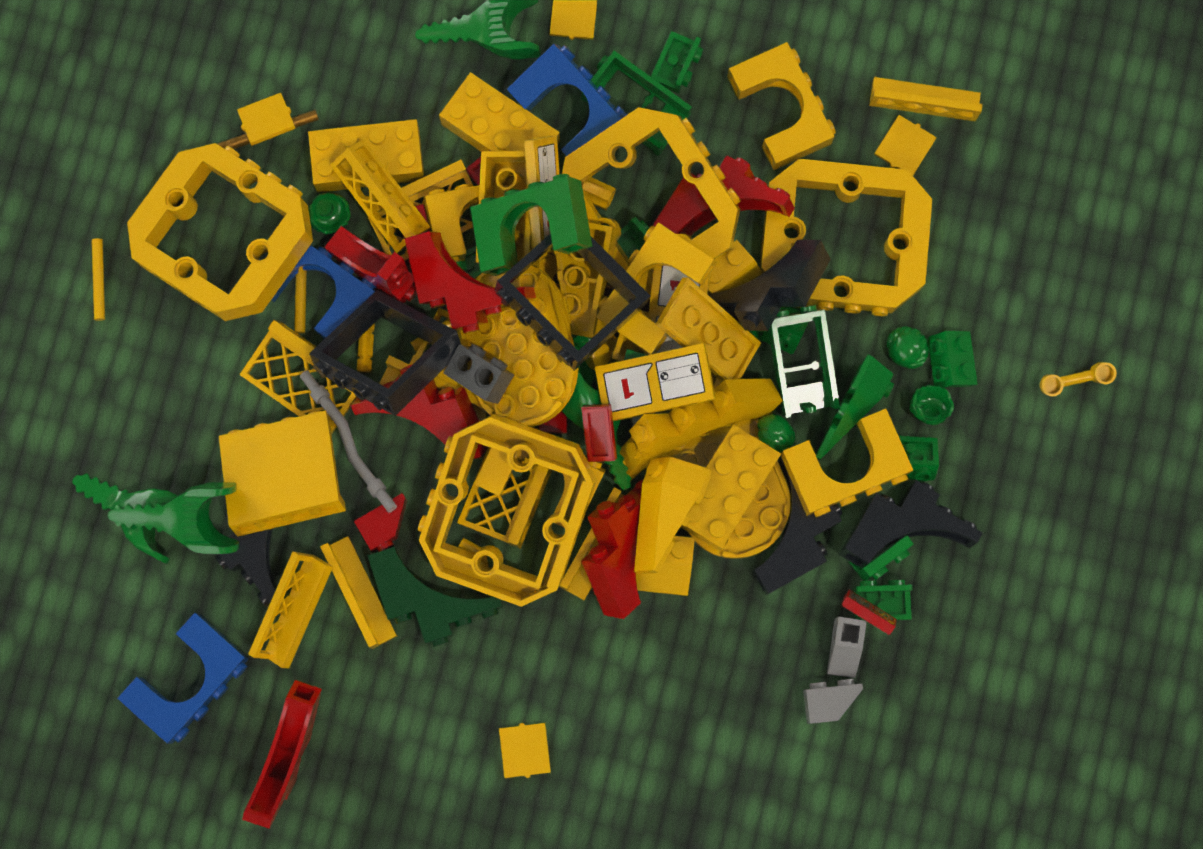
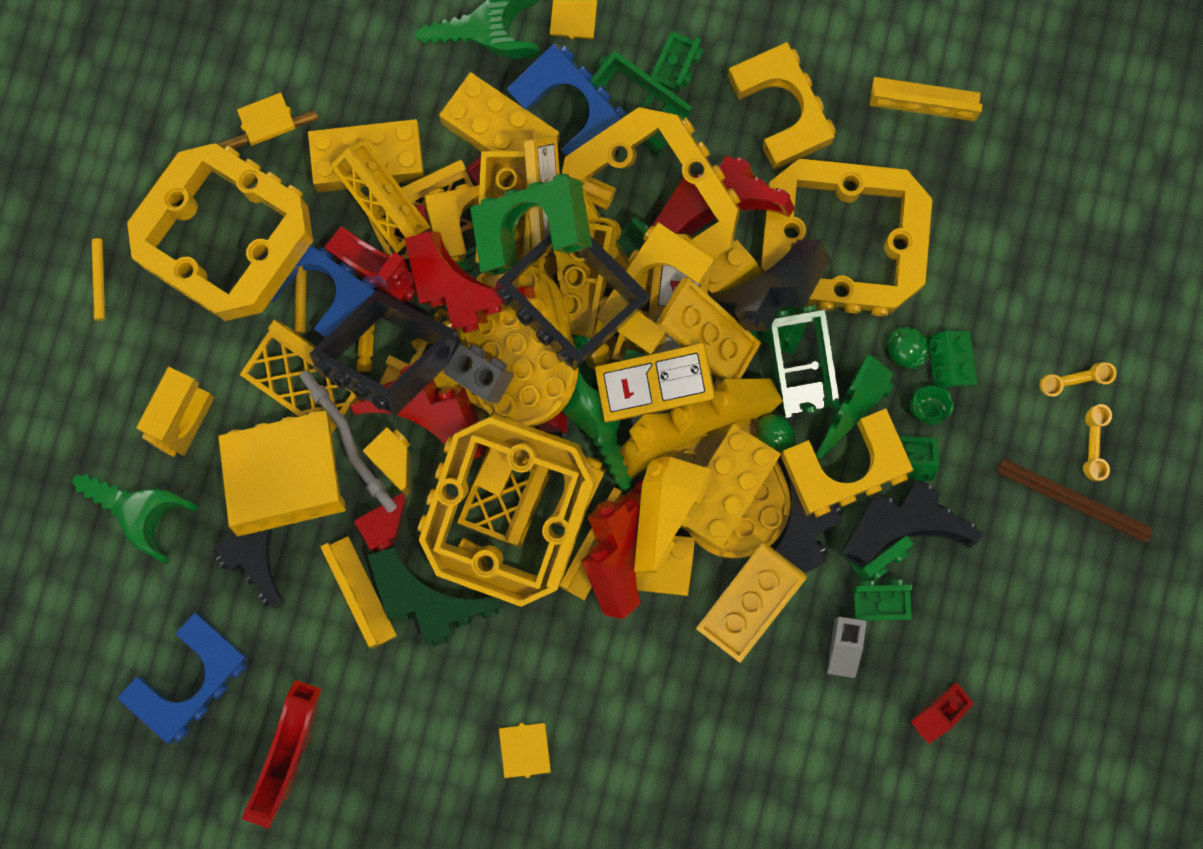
green animal [108,482,240,554] -> none
yellow fence [248,551,333,669] -> none
green hair [308,193,351,234] -> none
red tile [581,404,617,462] -> none
light grey slope [803,679,863,724] -> none
red tile [842,590,897,634] -> none
yellow piece [874,115,937,176] -> none
none -> yellow arch [136,366,214,457]
none -> yellow slope [363,428,411,497]
none -> yellow tile [696,542,808,663]
none -> red slope [911,682,974,744]
none -> reddish brown axle [997,459,1152,542]
none -> yellow bar [1083,404,1112,481]

